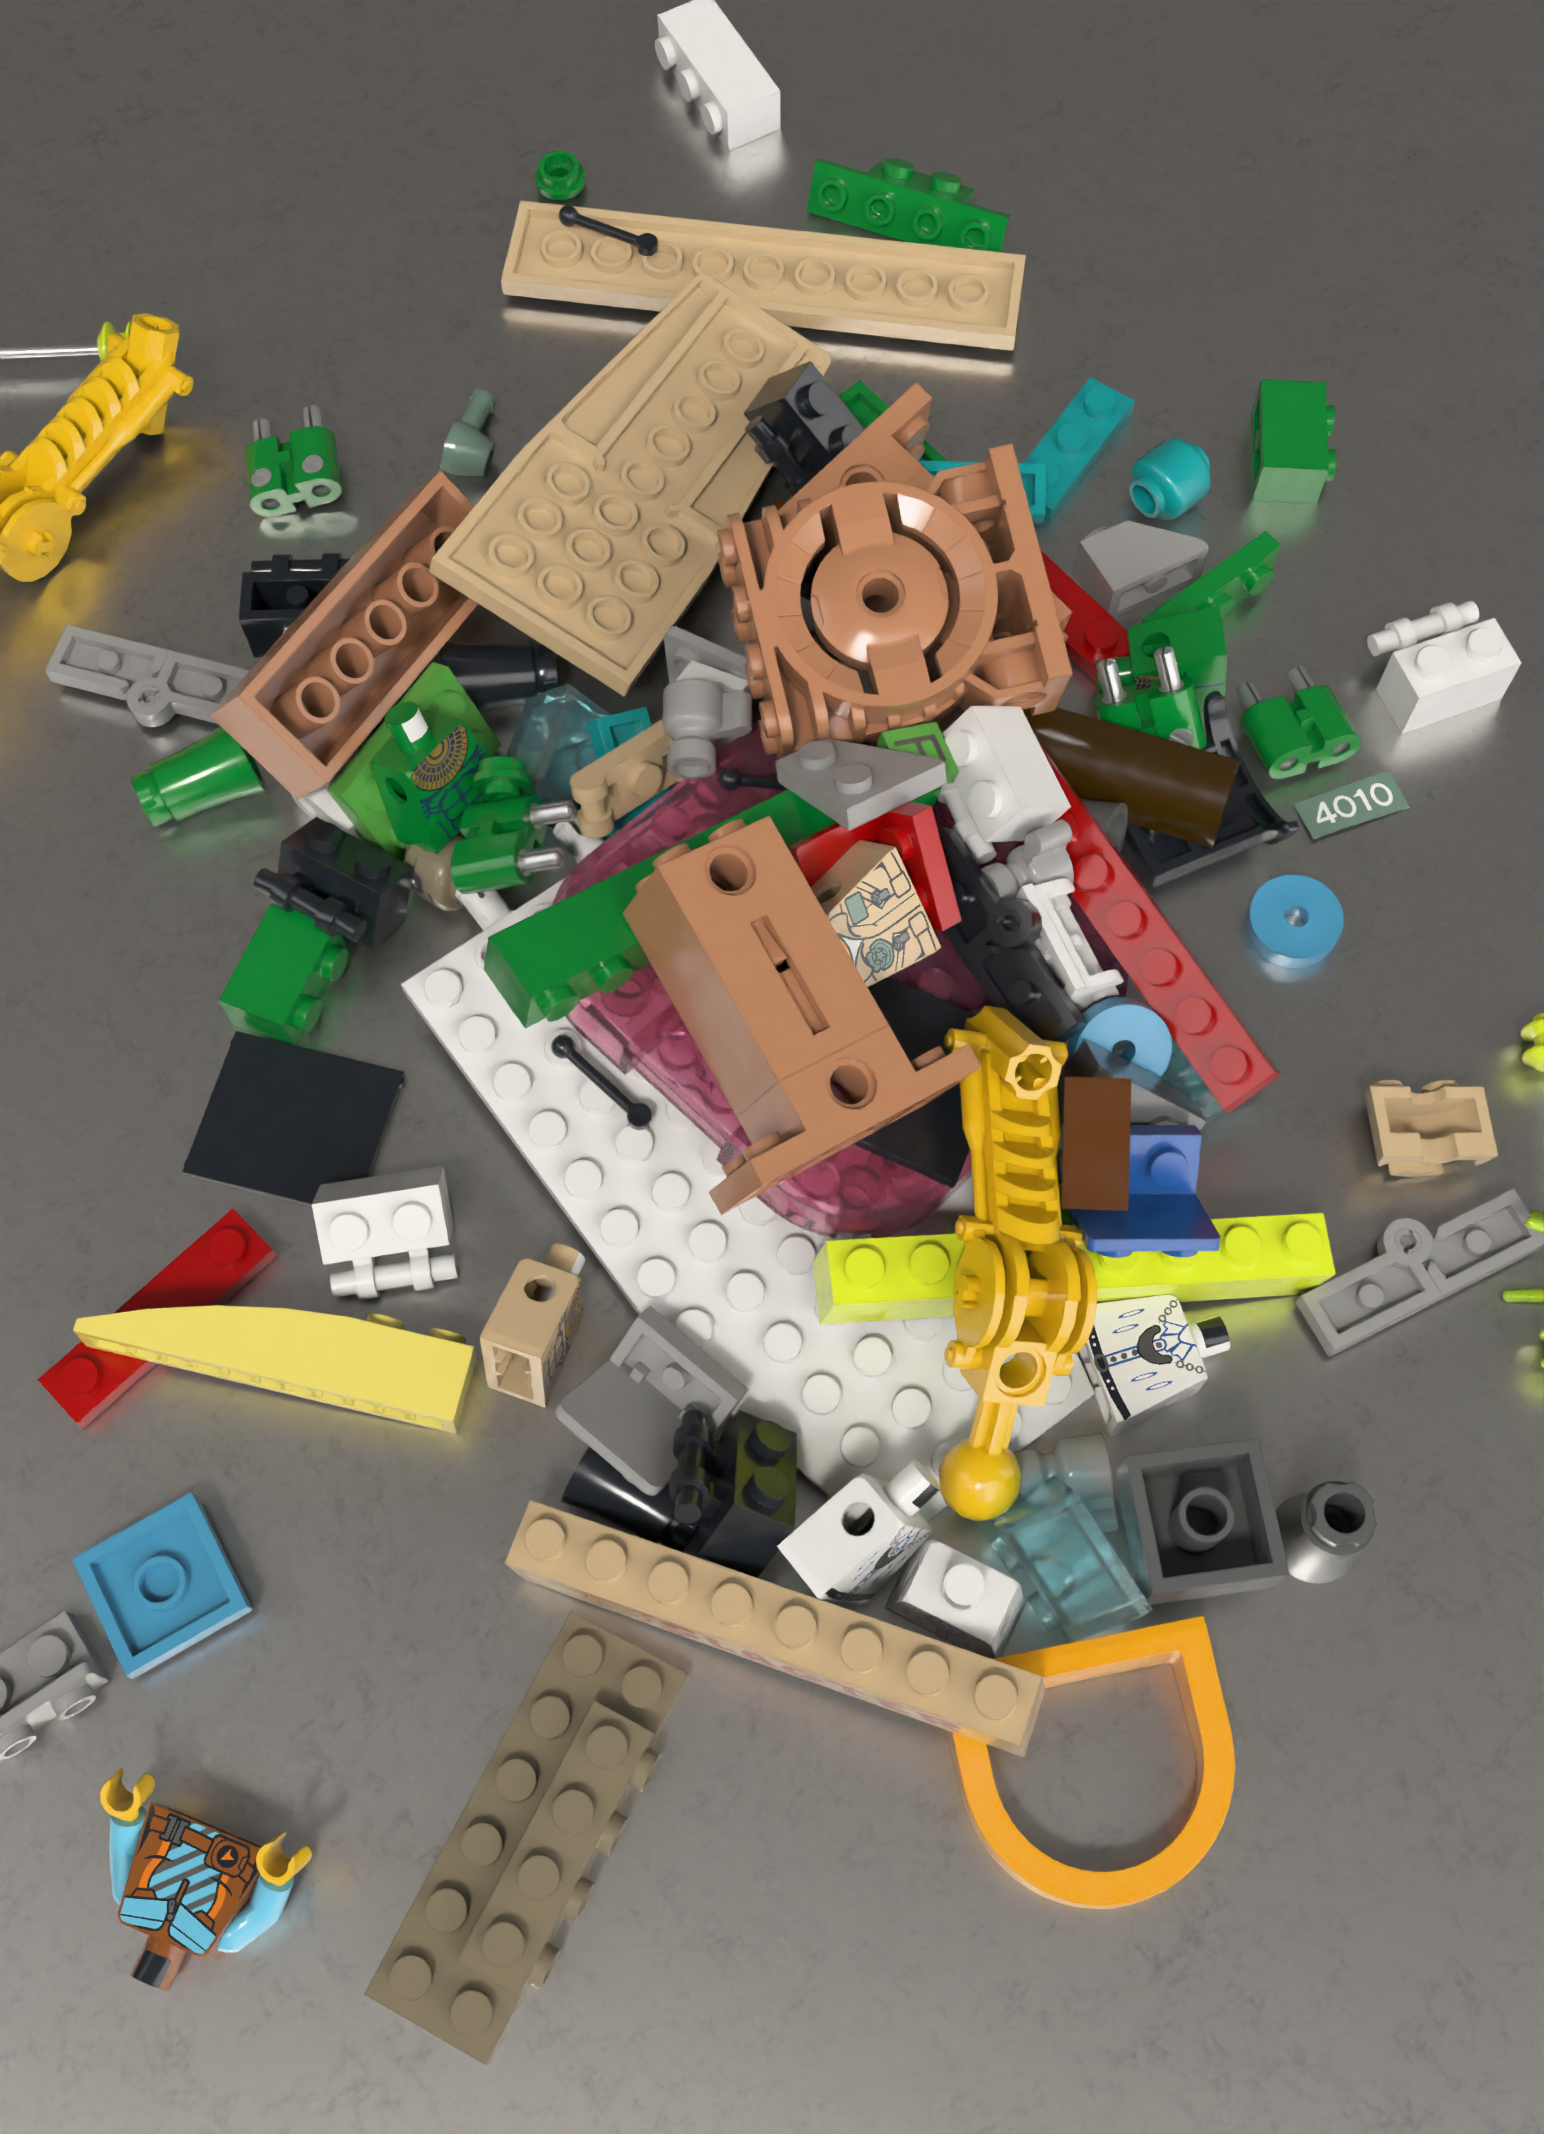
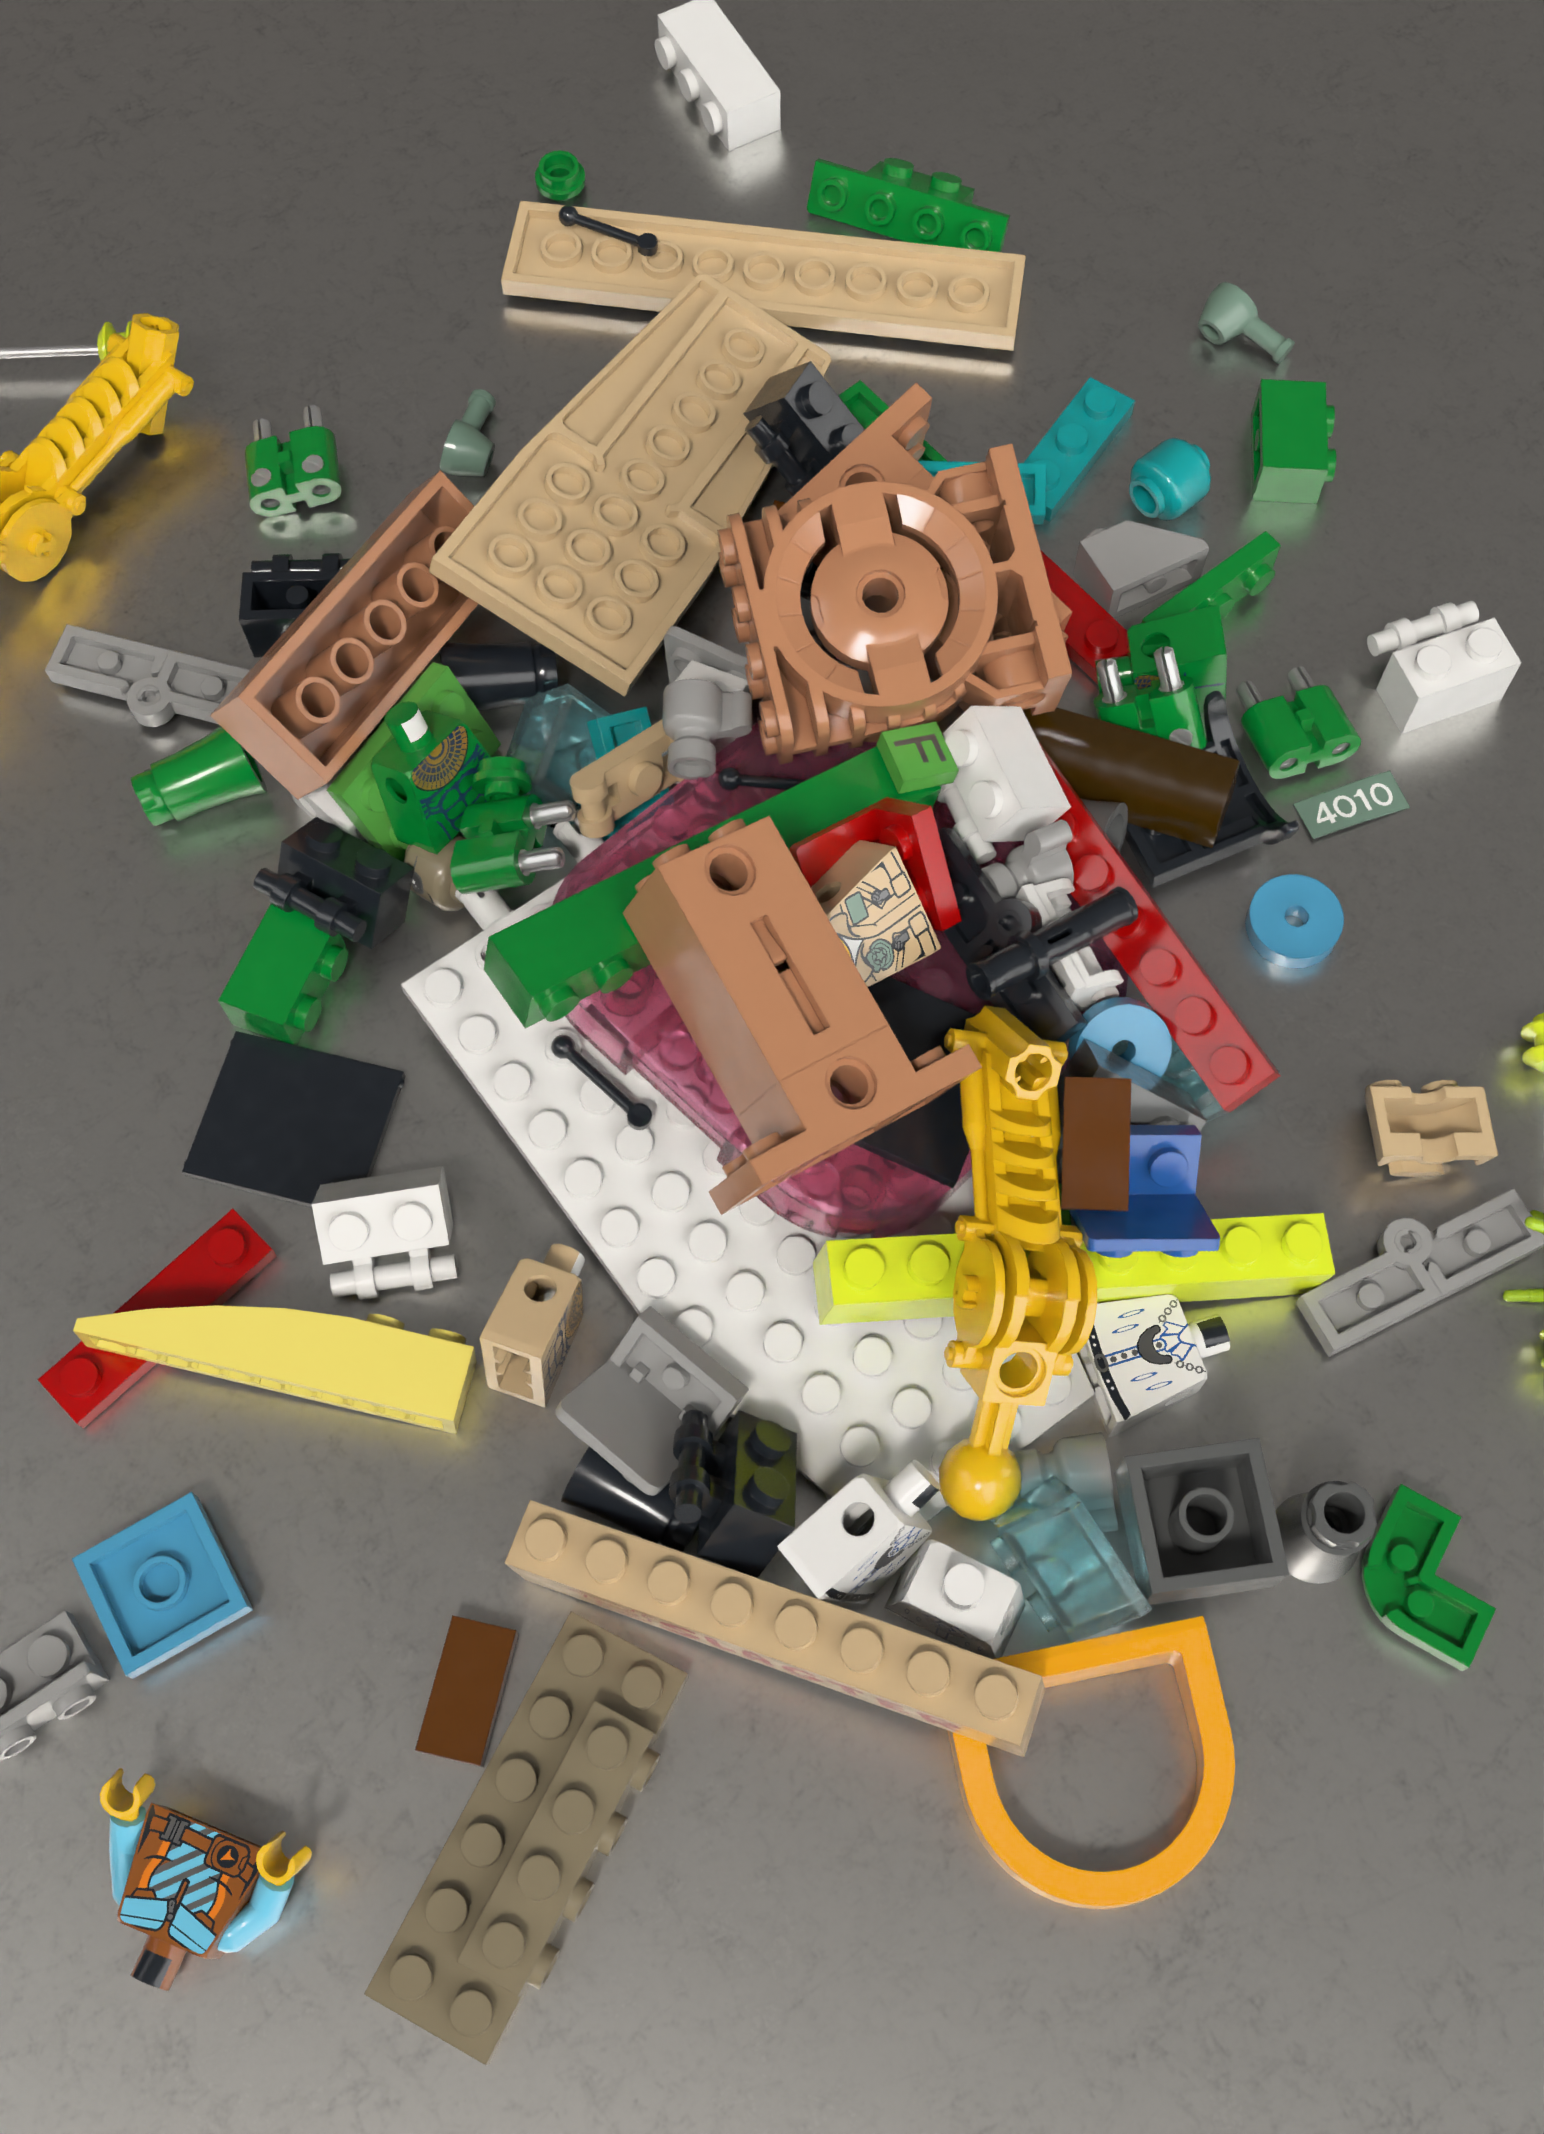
light grey wing [775,739,947,831] -> none
none -> reddish brown tile [415,1615,519,1768]
none -> black pin [966,886,1138,1001]
none -> sand green bar [1198,282,1295,364]
none -> green plate [1361,1484,1496,1671]

